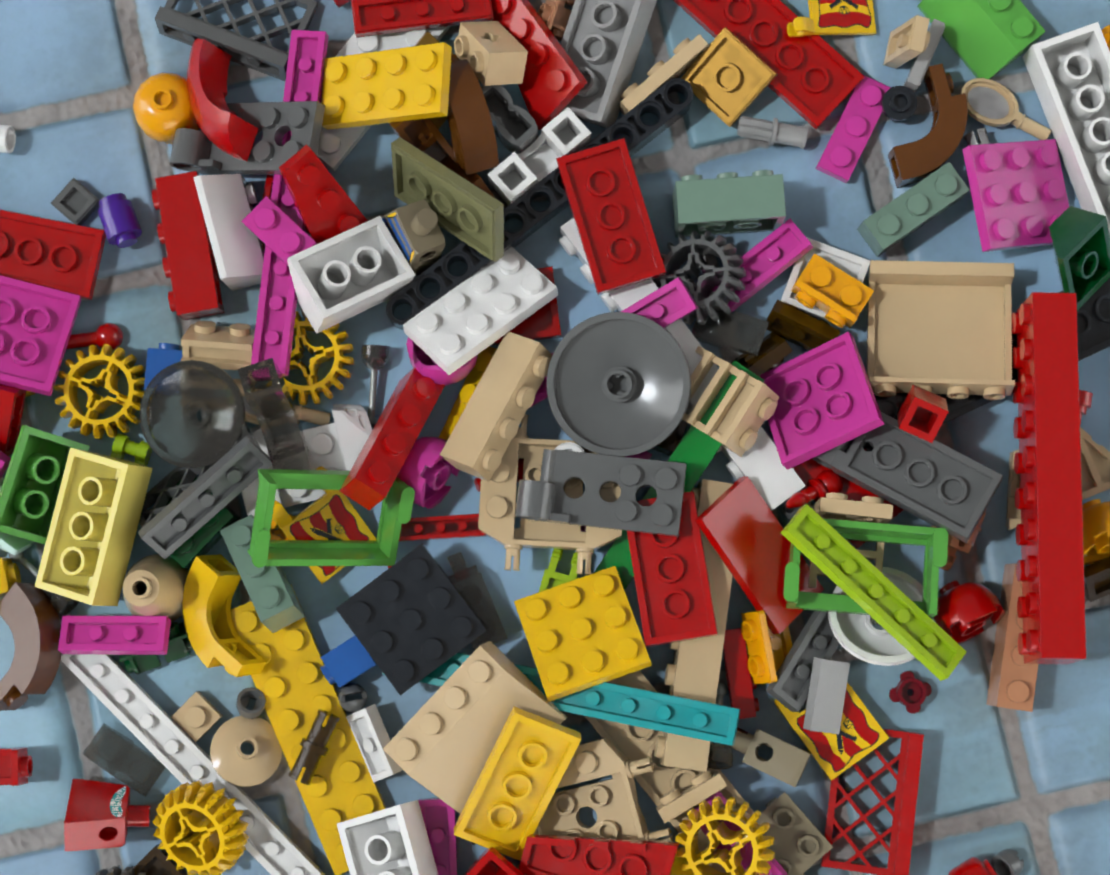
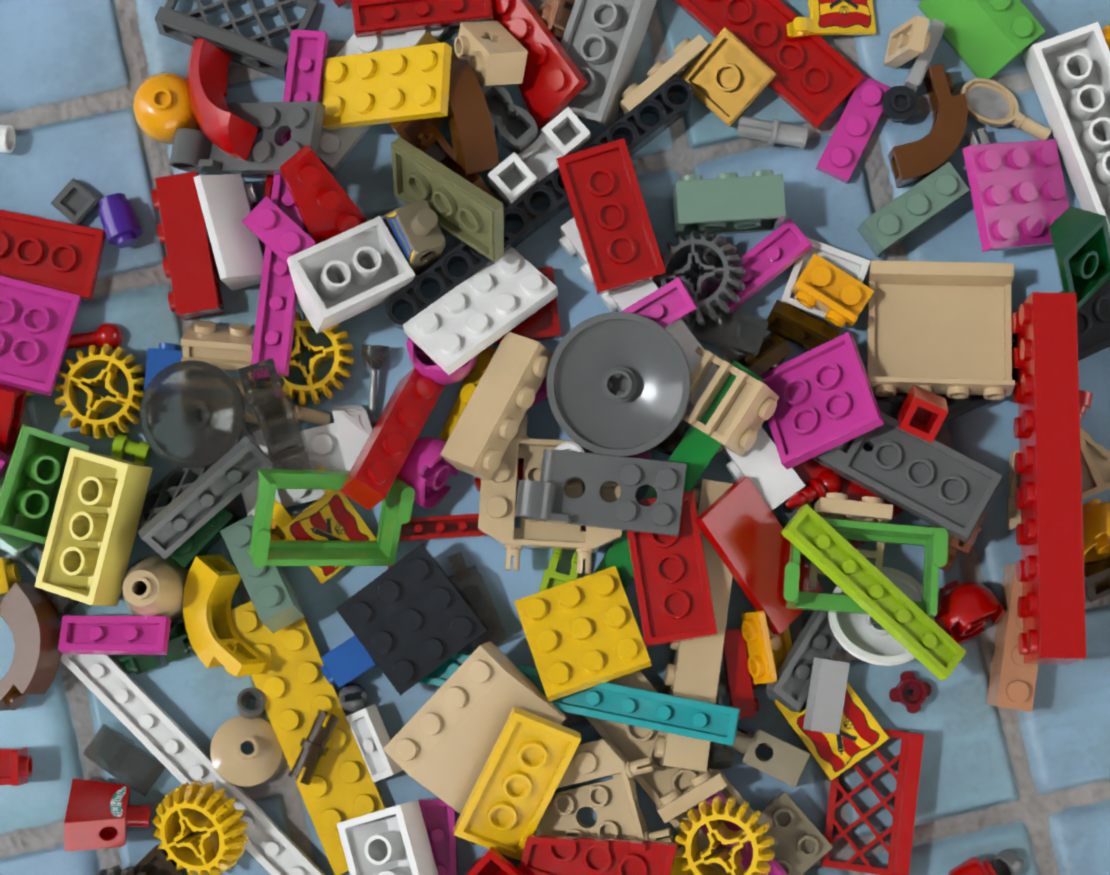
tan plate [171,691,223,742] -> none

